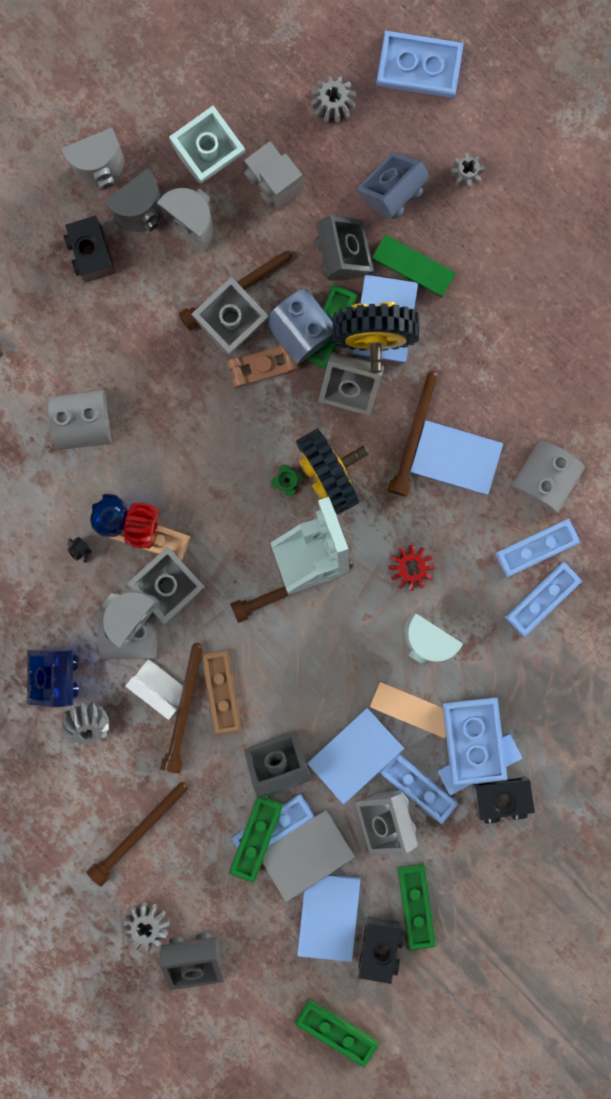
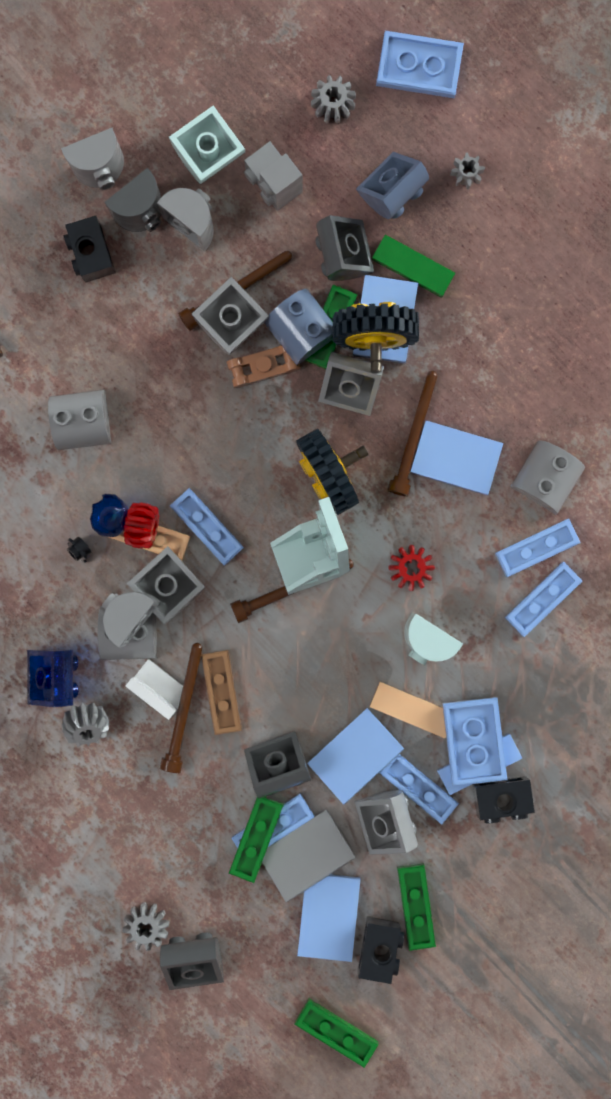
reddish brown piece [86,782,188,887] -> none
green plate [271,464,303,496] -> none
none -> light blue tile [170,488,244,566]

